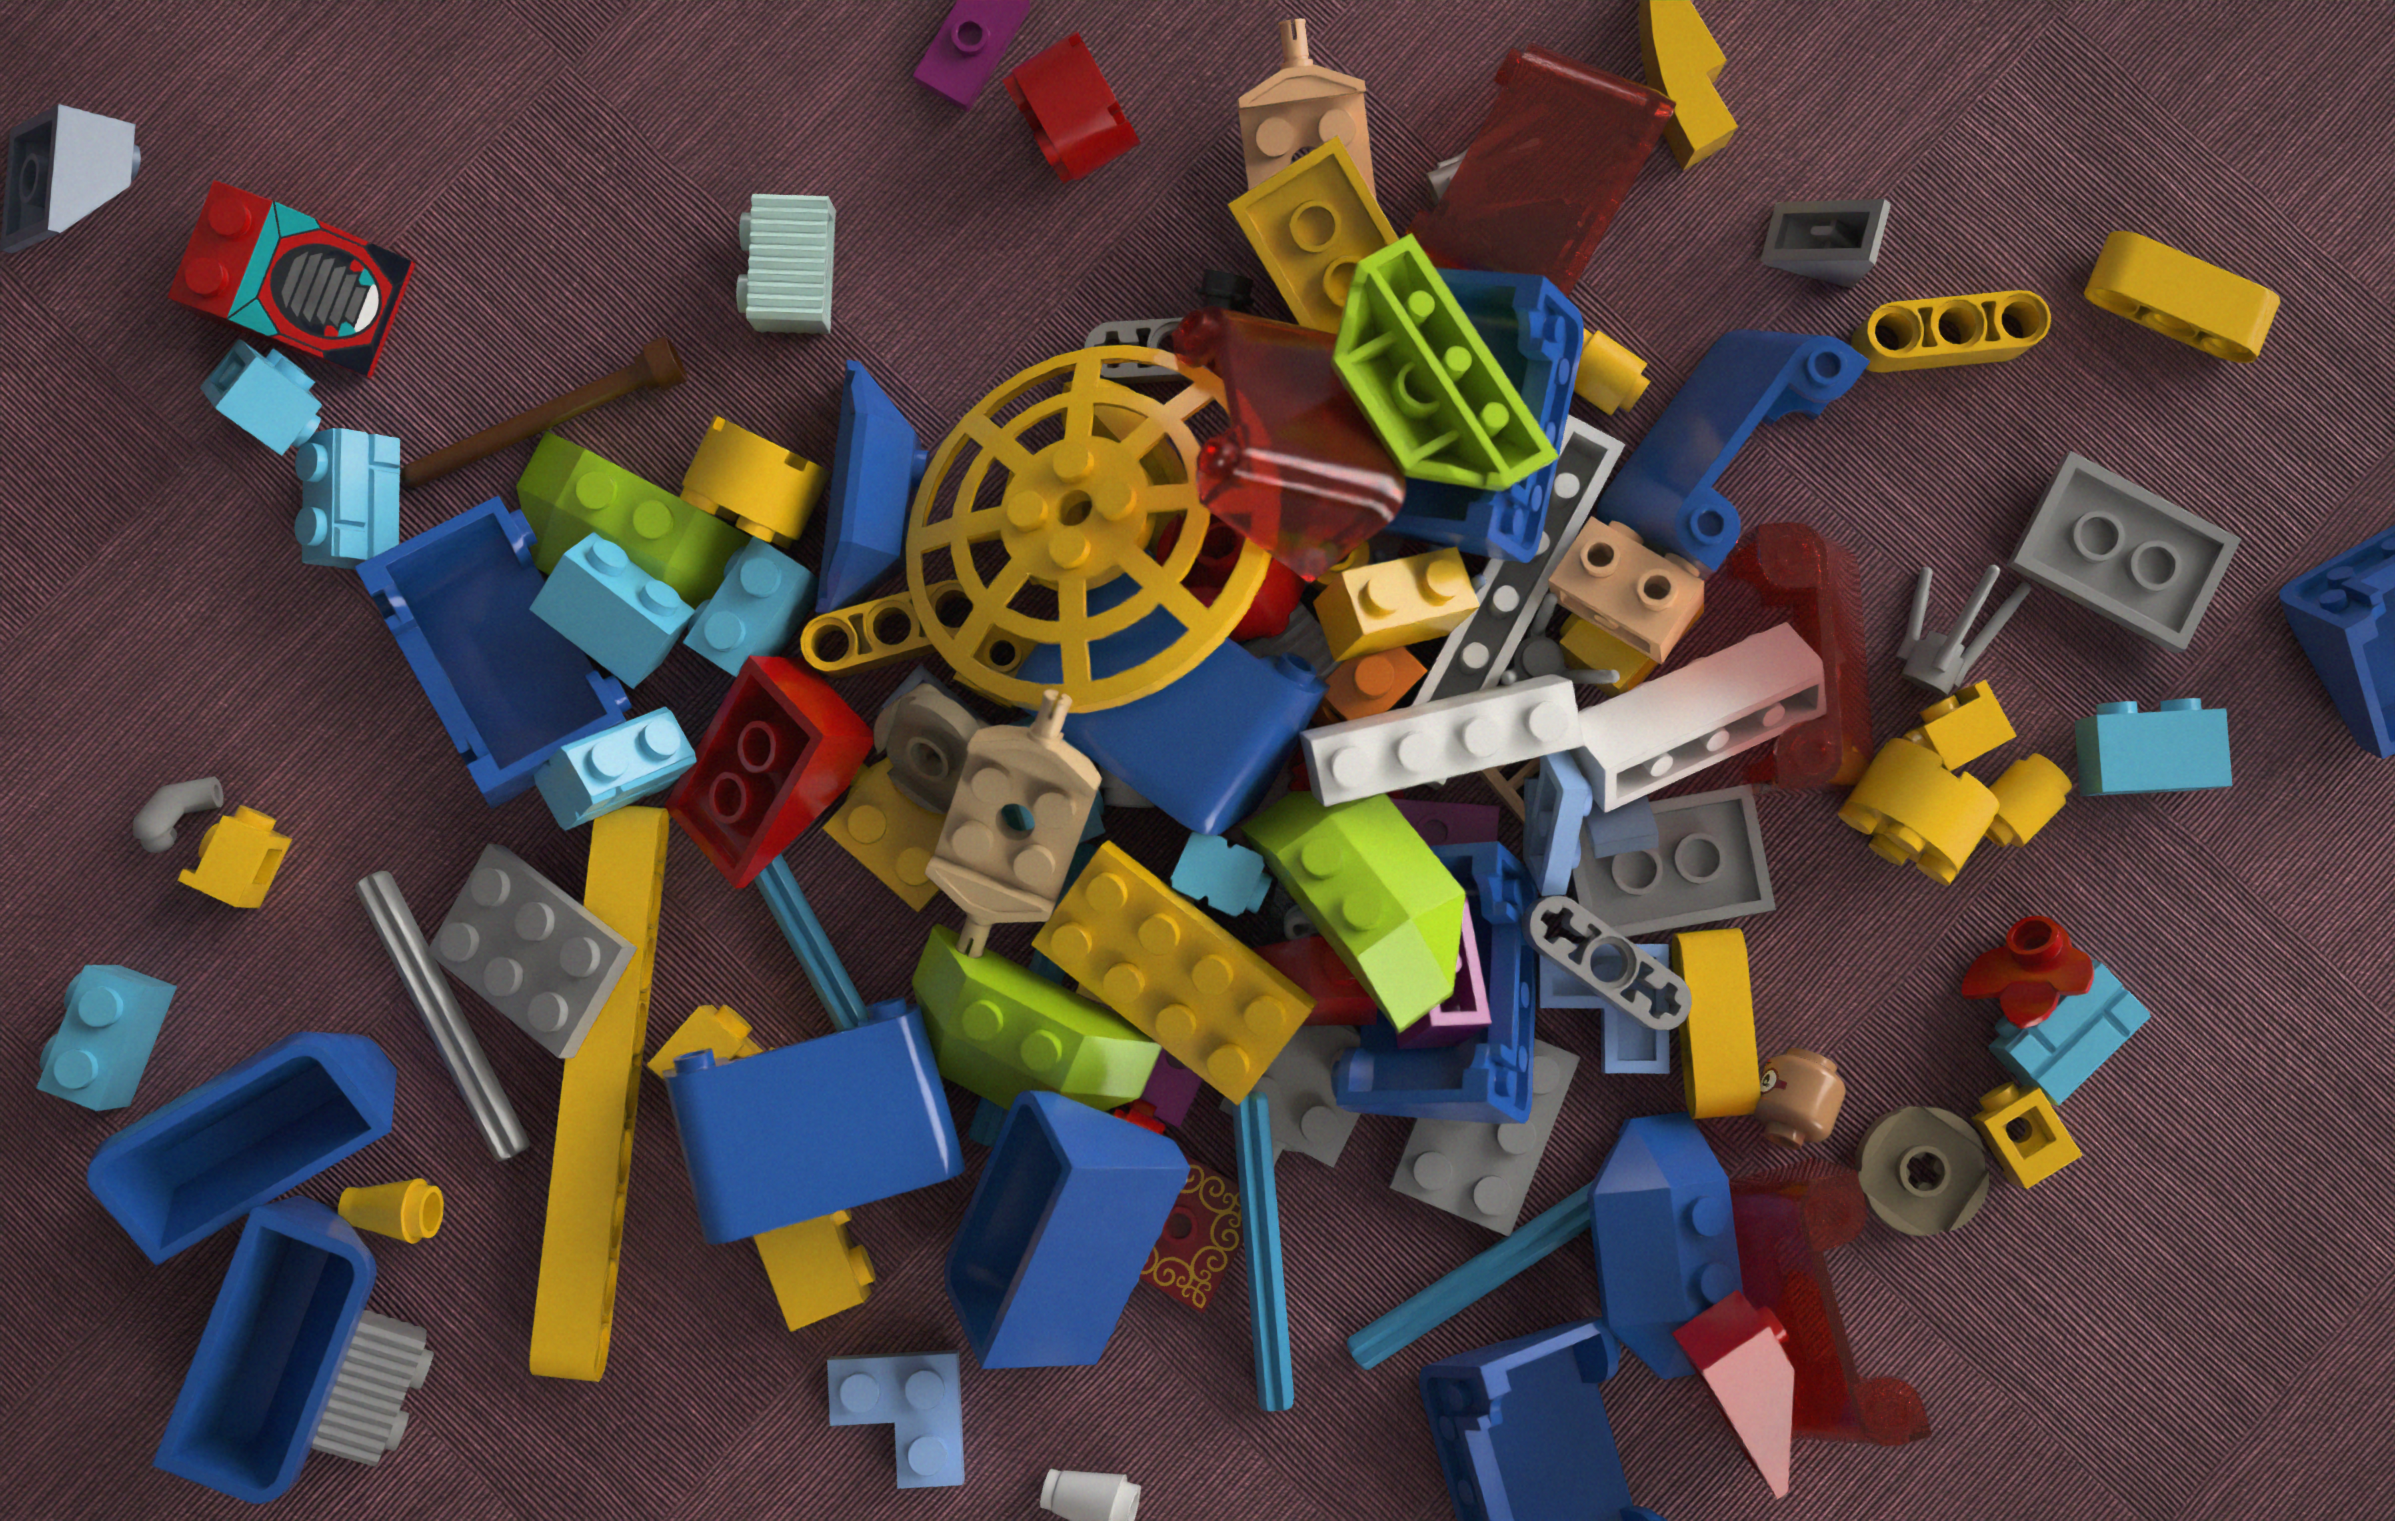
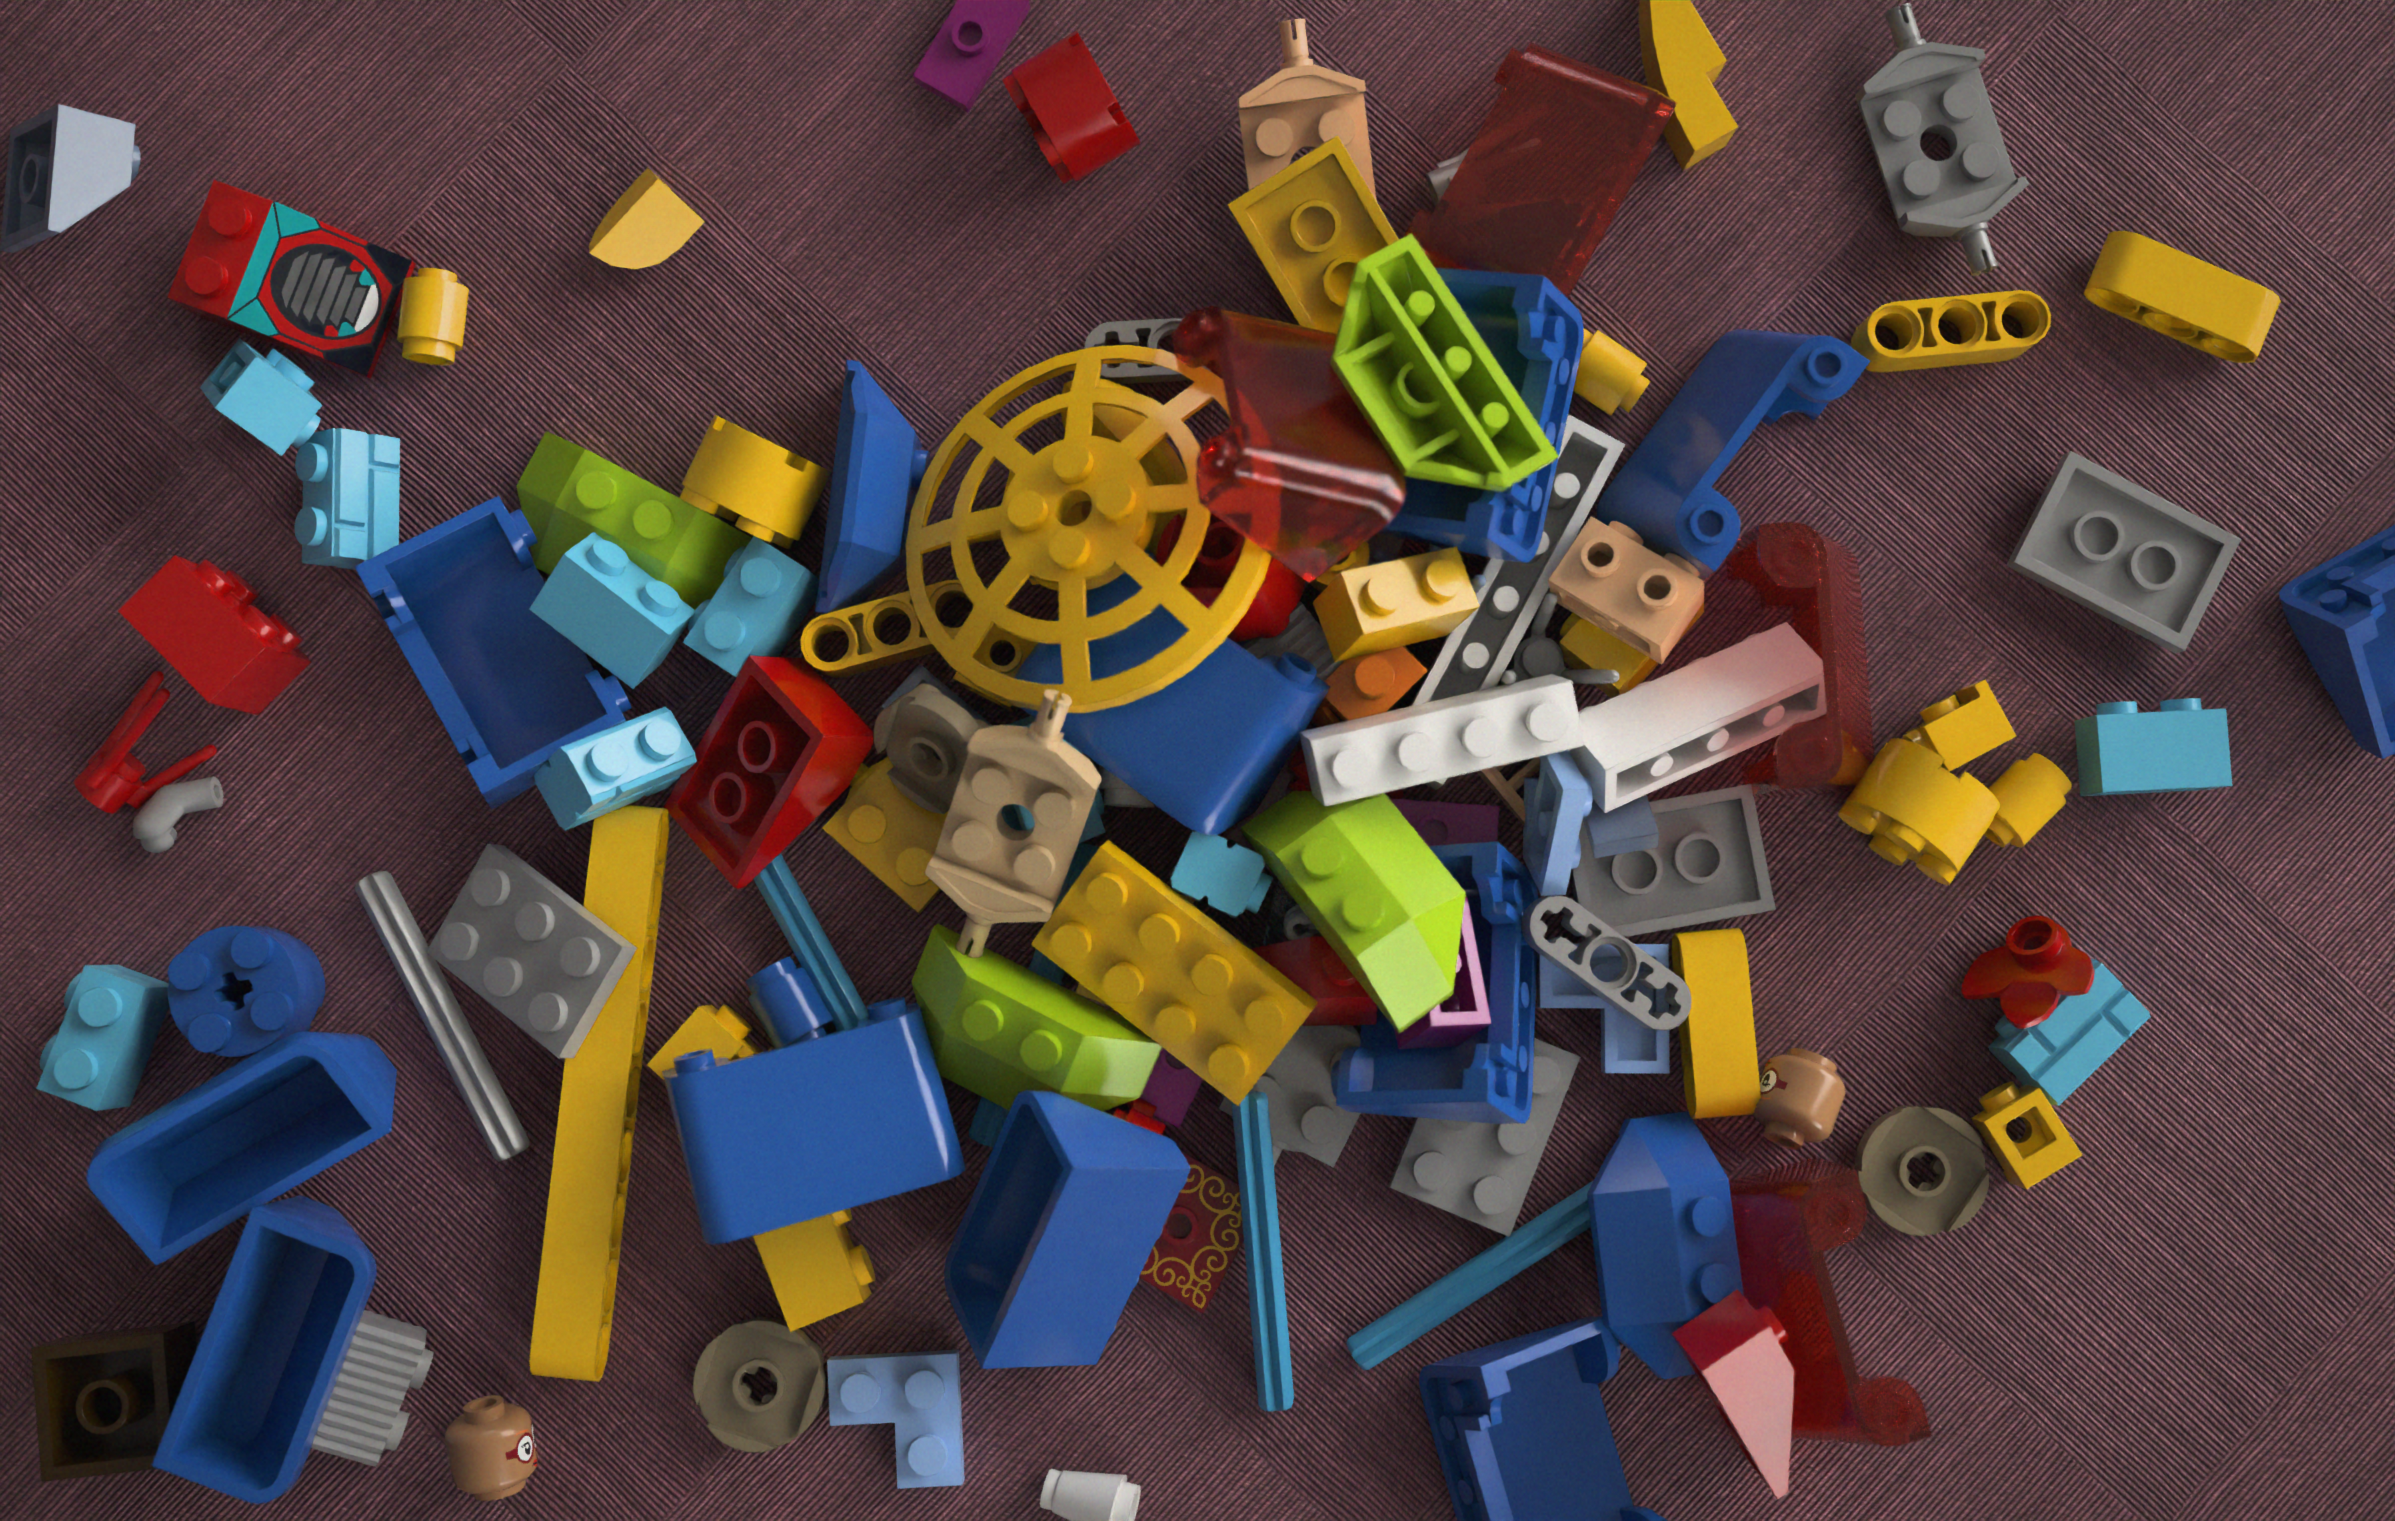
yellow brick [177,805,292,908] -> none
yellow cone [338,1178,444,1244] -> none
reddish brown piece [400,335,688,488] -> none
light aqua brick [736,194,836,334] -> none
black plate [1194,269,1254,315] -> none
light grey slope [1760,199,1891,288] -> none
light grey plant [1895,565,2031,697] -> none
none -> dark brown brick [31,1321,197,1482]
none -> red plant [74,671,217,814]
none -> red brick [118,555,312,715]
none -> blue brick [167,926,325,1057]
none -> yellow brick [397,268,469,366]
none -> medium nougat head [445,1395,538,1501]
none -> yellow brick [589,168,704,270]
none -> dark tan plate [693,1317,827,1453]
none -> blue brick [745,956,834,1049]
none -> light grey plate [1855,3,2029,276]

